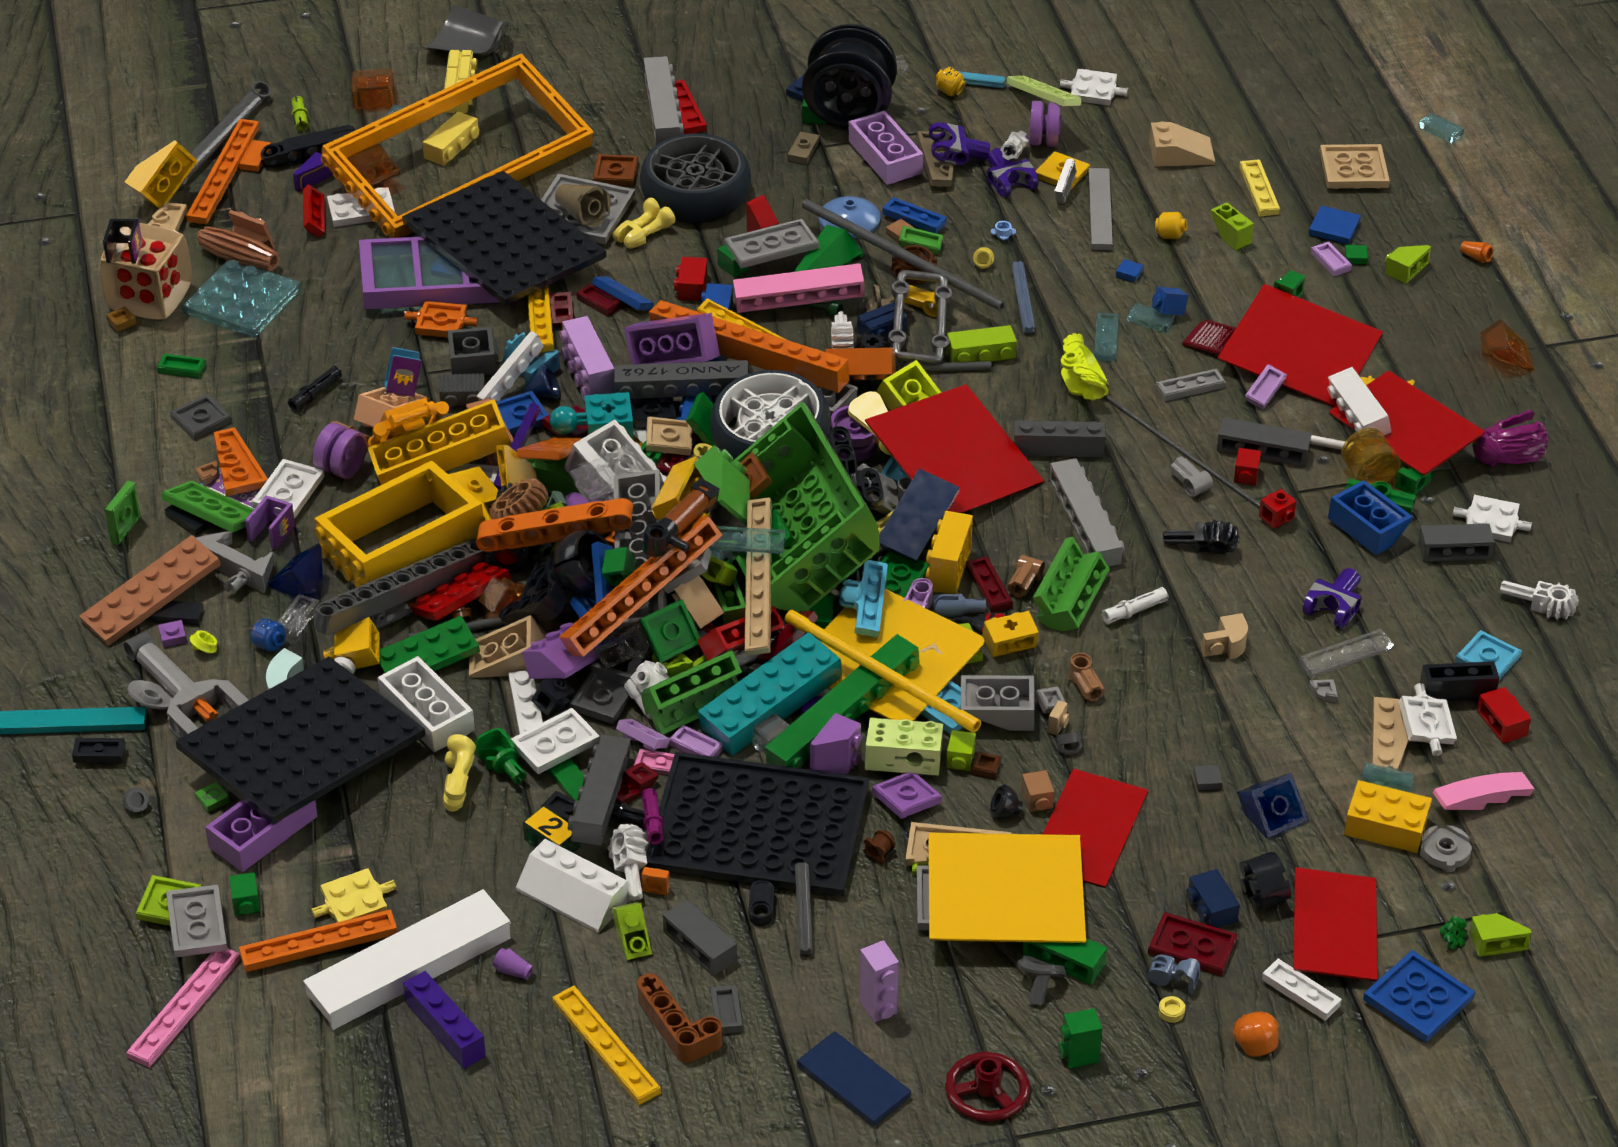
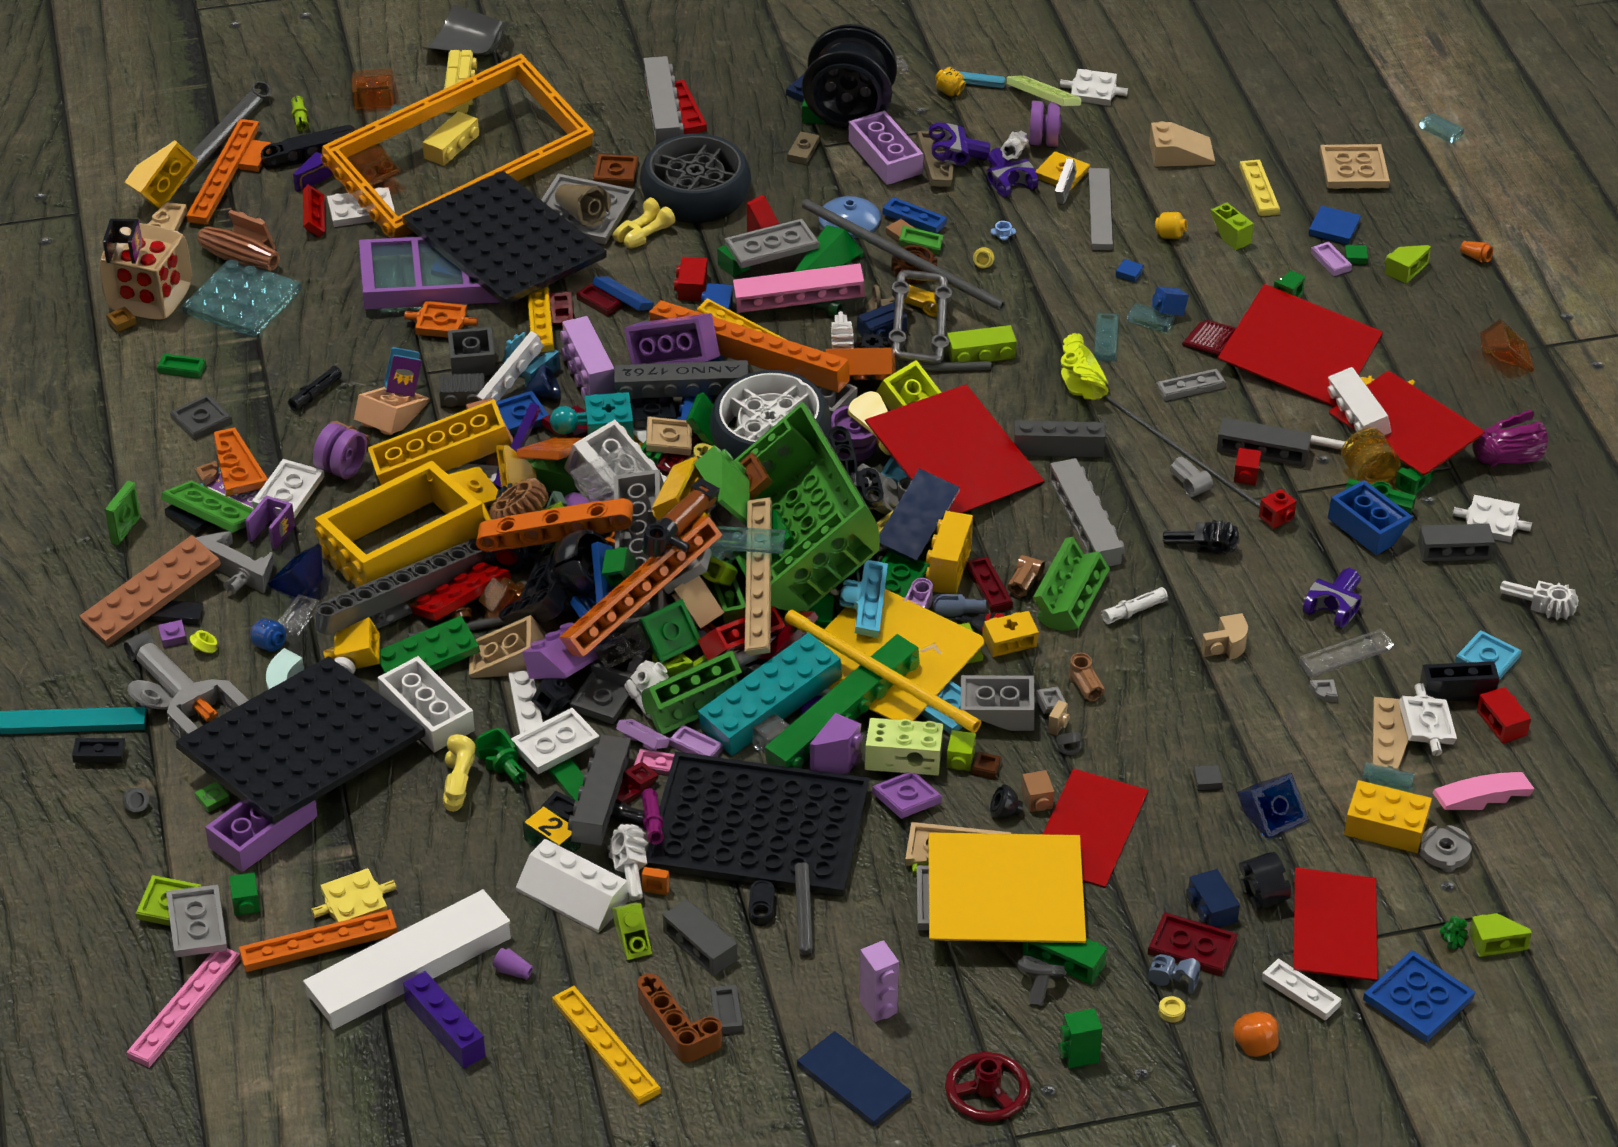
light orange brick [367,397,449,447] -> none
reddish brown brick [863,830,896,864] -> none
sand blue axle [1012,261,1035,334] -> none
lavender tile [1245,364,1287,410] -> none

